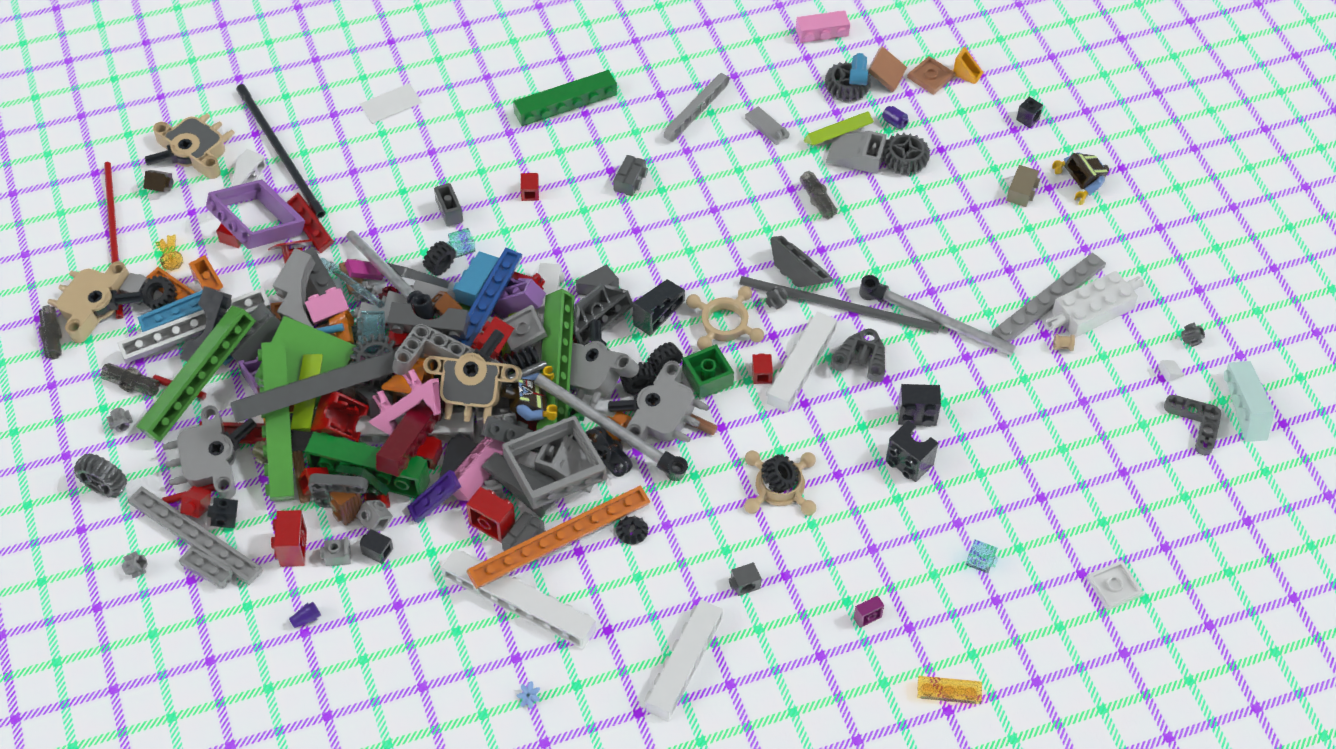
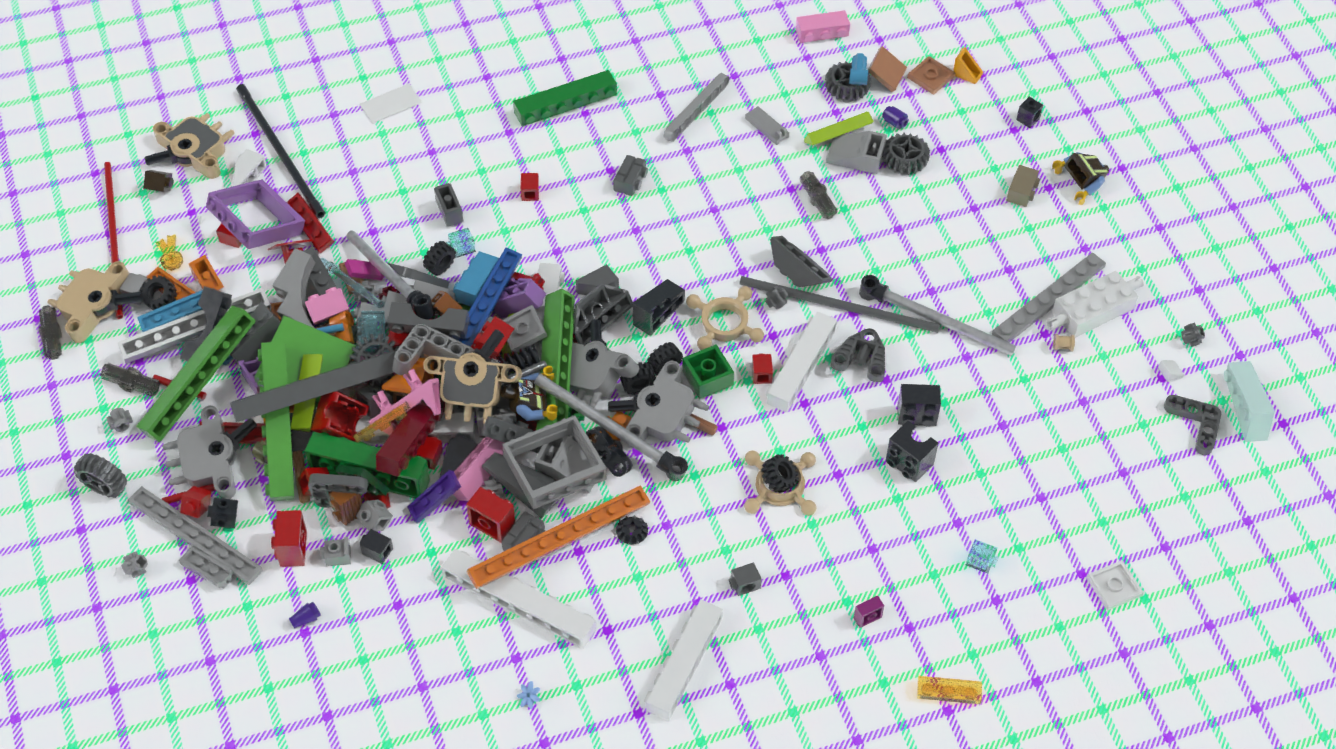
none -> clear yellow plate [353,401,411,443]

